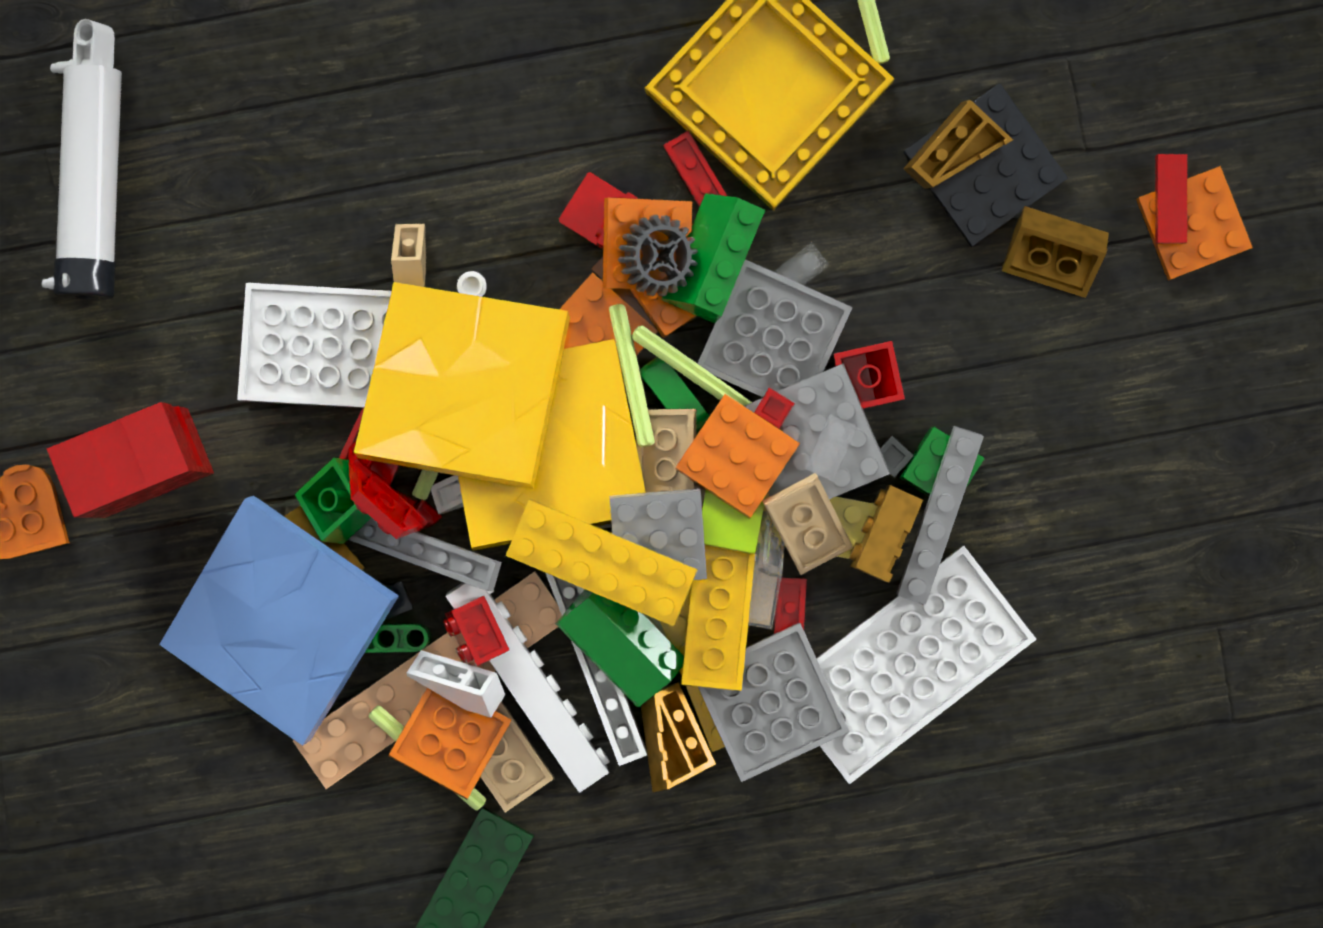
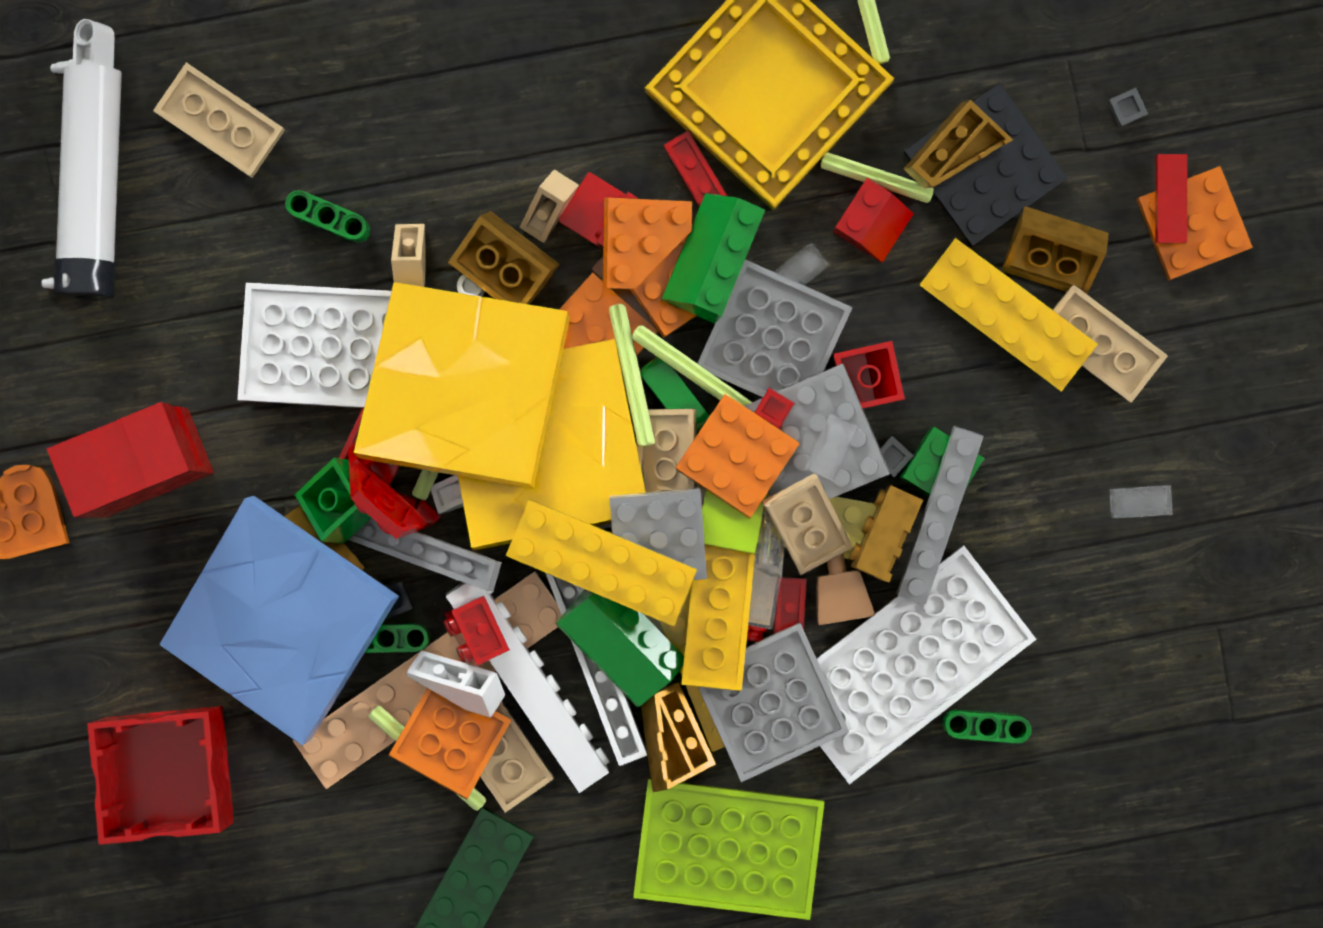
dark grey gear [618,215,698,296] -> none
none -> red tile [87,705,234,845]
none -> tan plate [153,63,285,178]
none -> green beam [285,190,370,243]
none -> pearl gold slope [448,211,560,305]
none -> tan slope [519,170,579,243]
none -> lime plate [633,778,824,920]
none -> red bush [747,624,767,642]
none -> medium nougat torso [816,554,875,625]
none -> yellowish green axle [821,152,934,203]
none -> red slope [833,178,914,263]
none -> yellow plate [920,238,1098,392]
none -> green beam [942,709,1031,743]
none -> tan plate [1053,284,1168,403]
none -> dark grey plate [1107,88,1148,128]
none -> clear plate [1110,485,1173,518]

